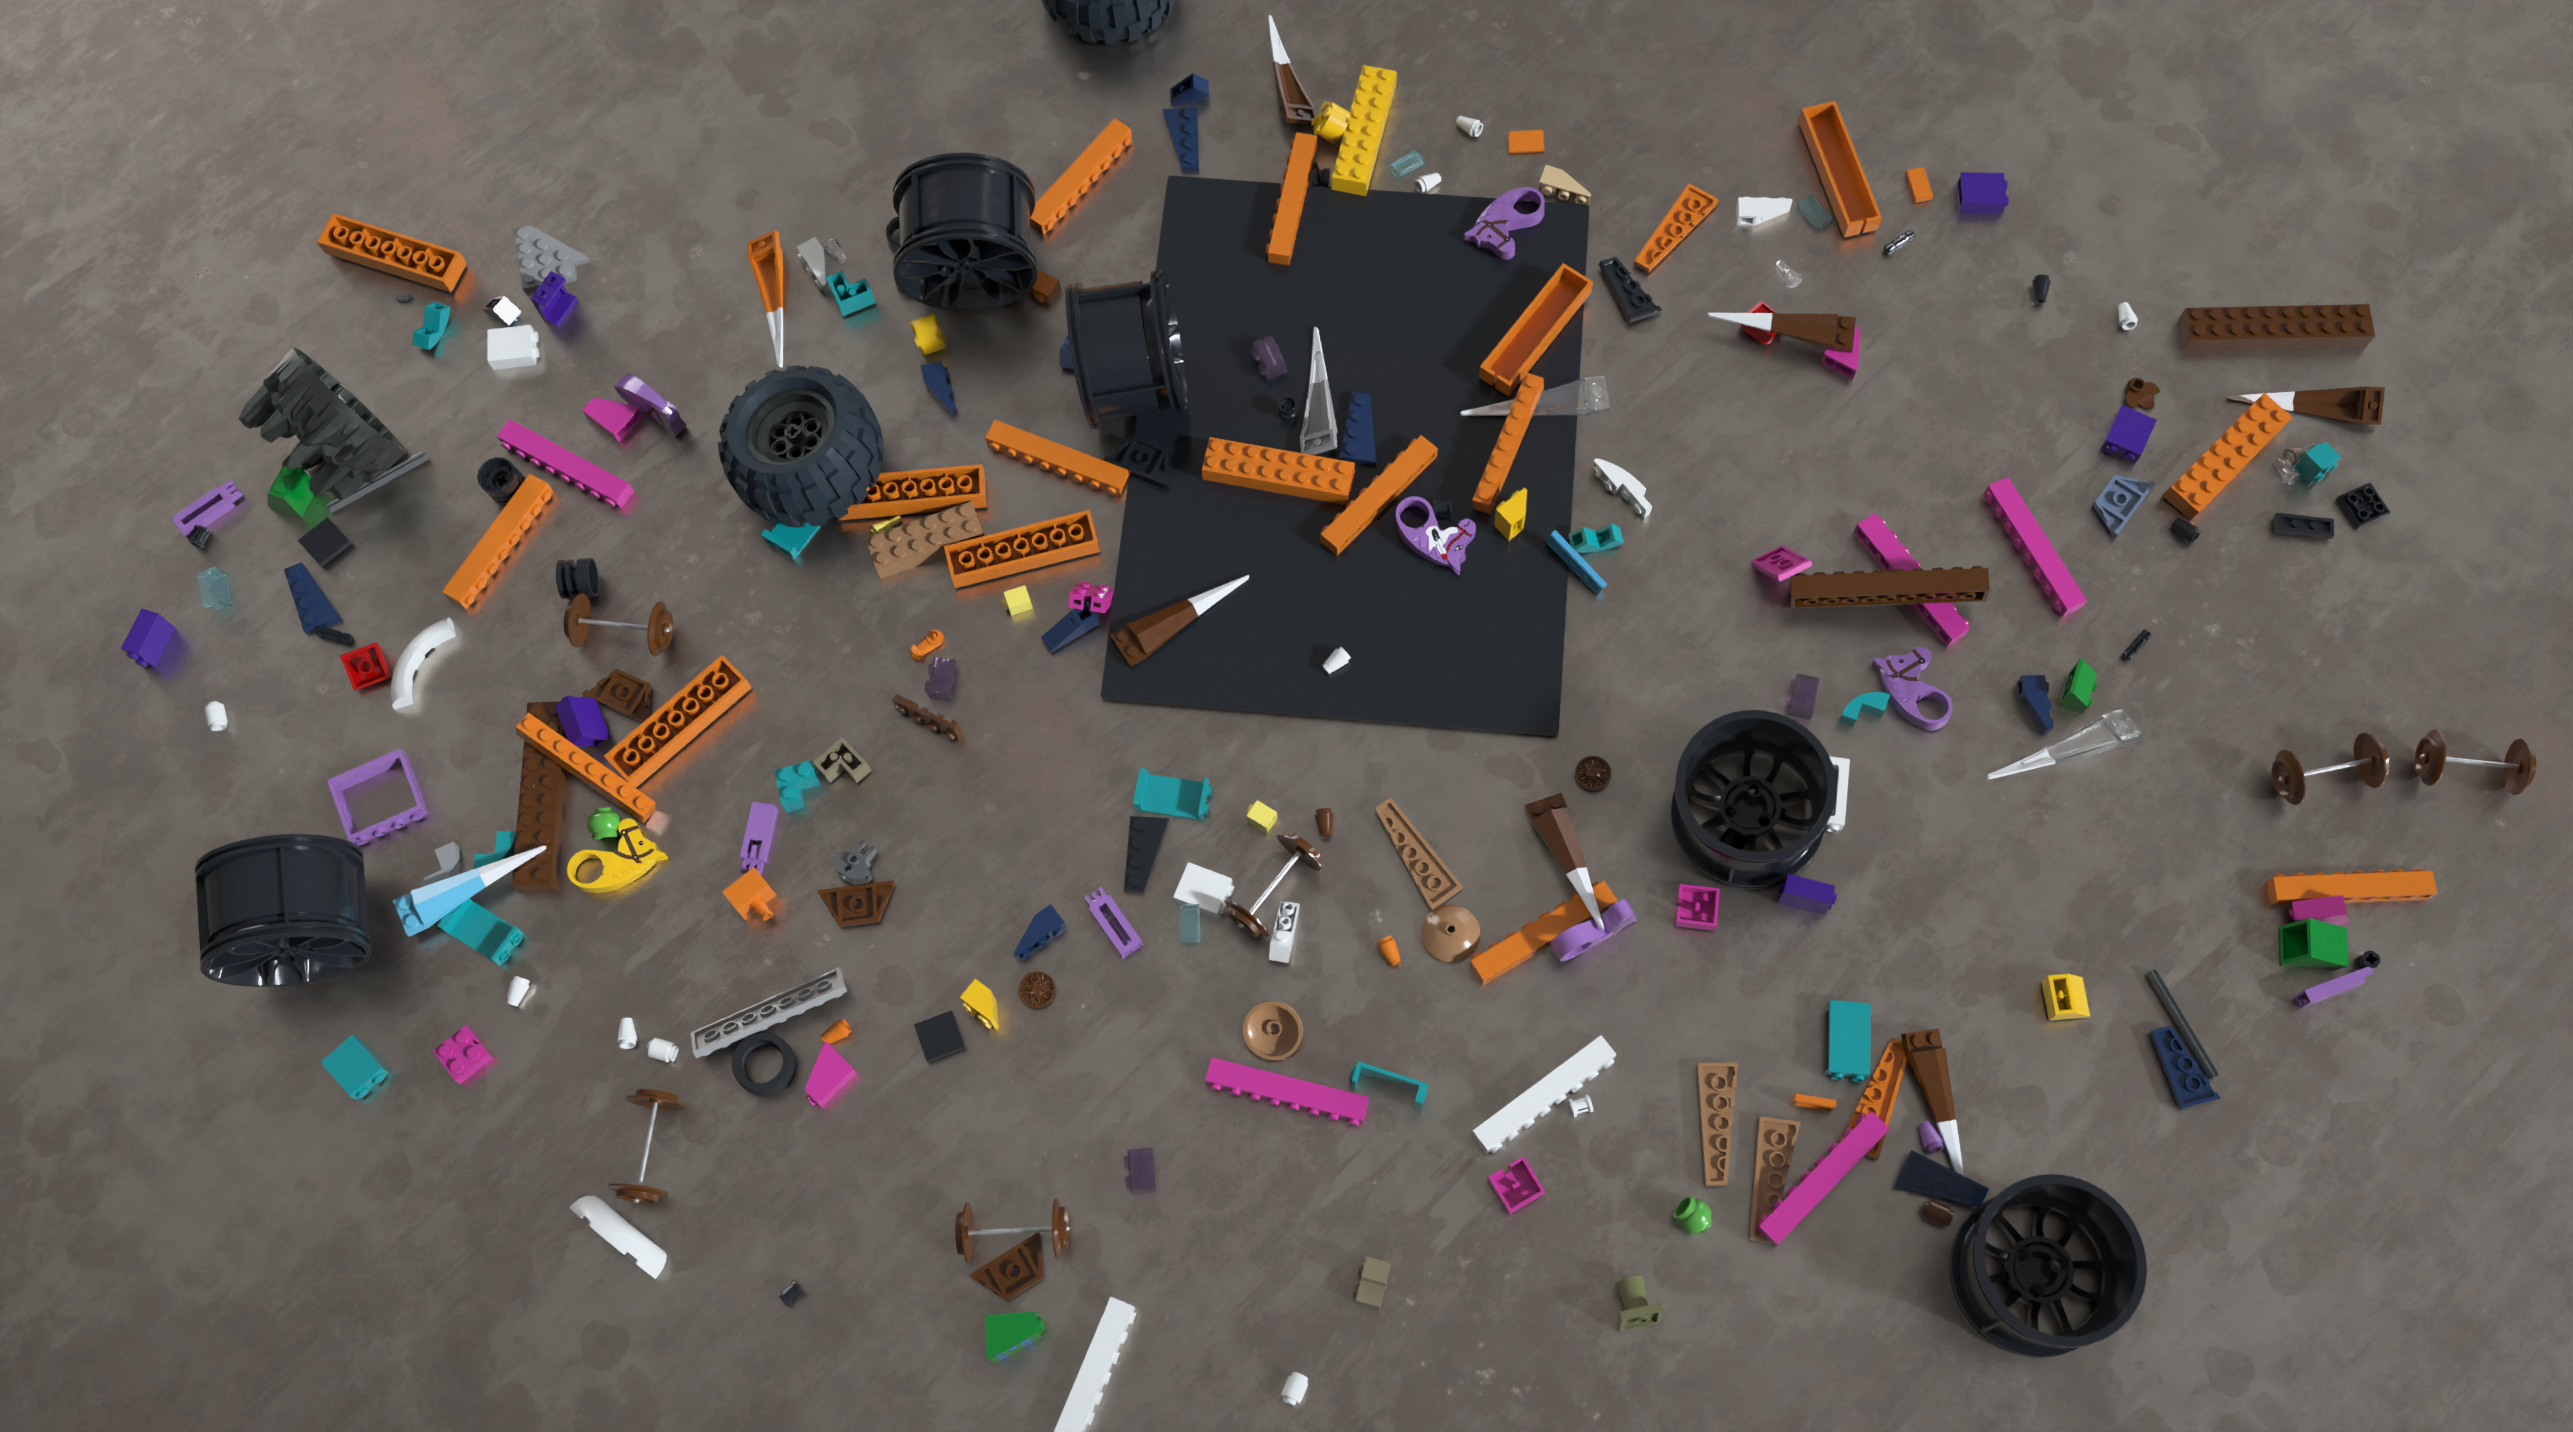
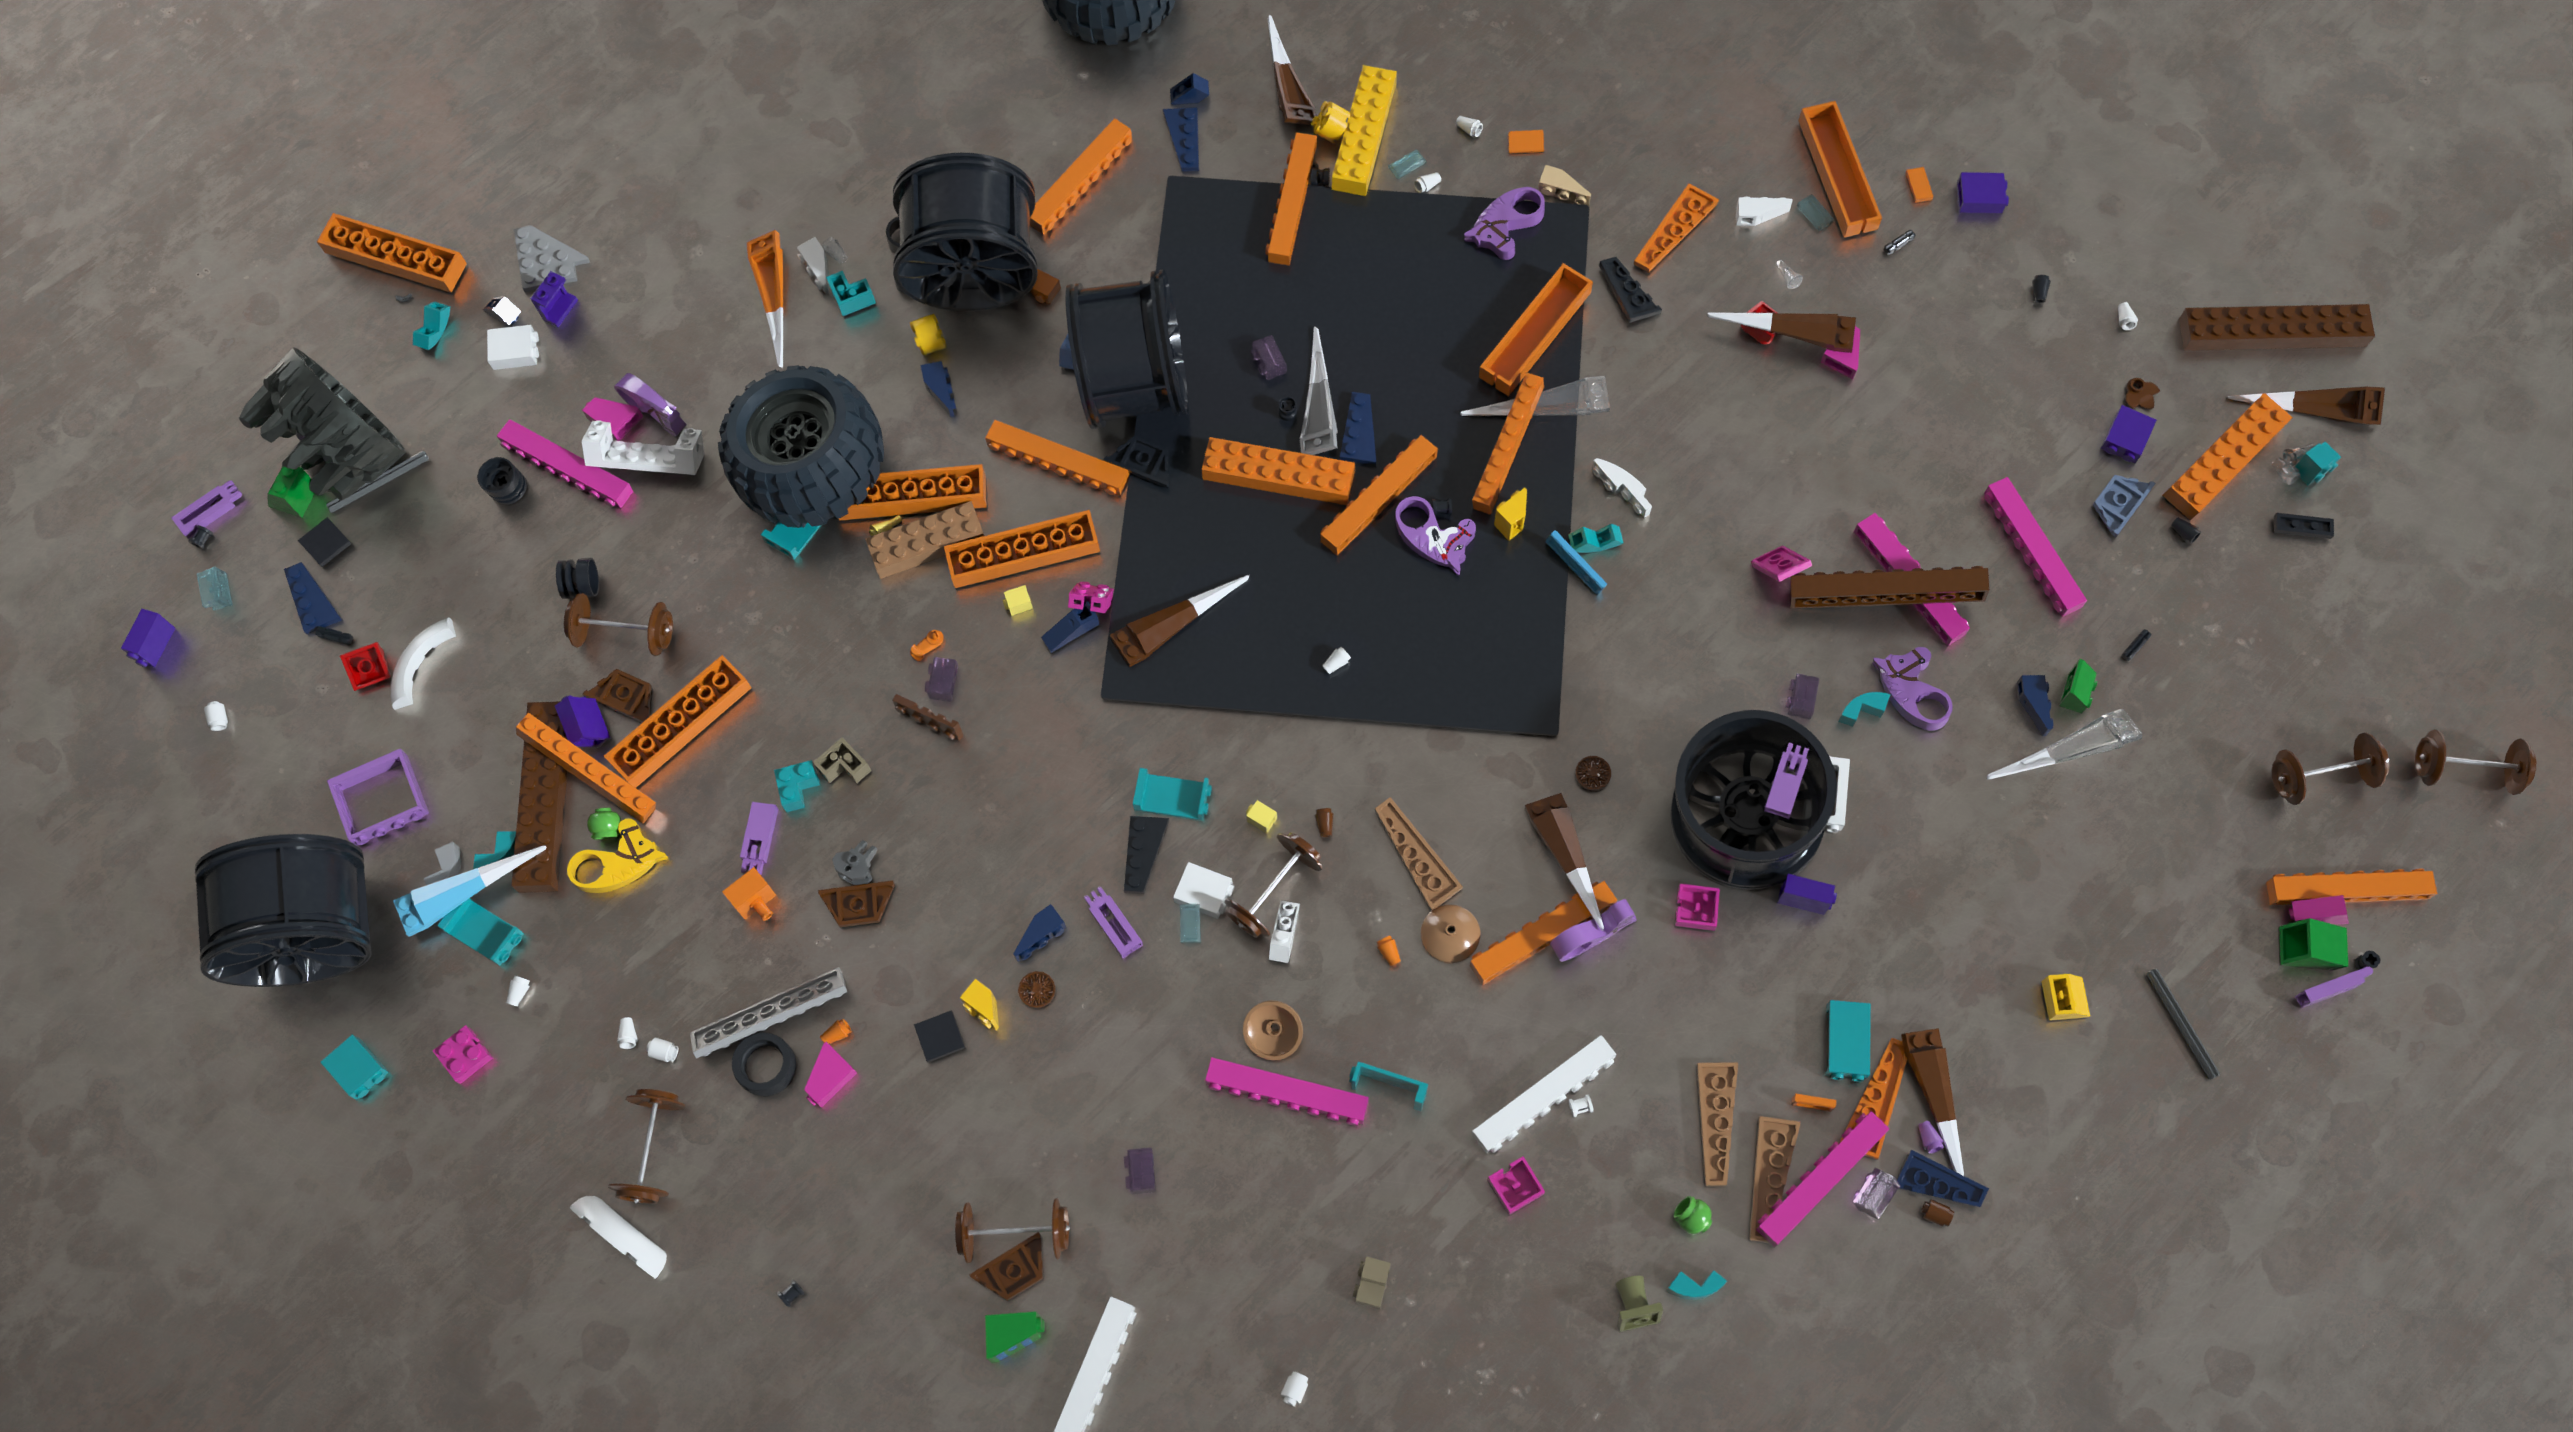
orange brick [442,474,553,609] -> none
black wheel [1948,1174,2147,1358] -> none
dark blue wing [2150,1026,2221,1110] -> none
black tile [2336,482,2391,530] -> none
none -> white plate [582,421,704,475]
none -> teal brick [1666,1270,1727,1300]
none -> medium lavender hinge [1764,743,1809,819]
none -> clear purple brick [1853,1168,1900,1220]

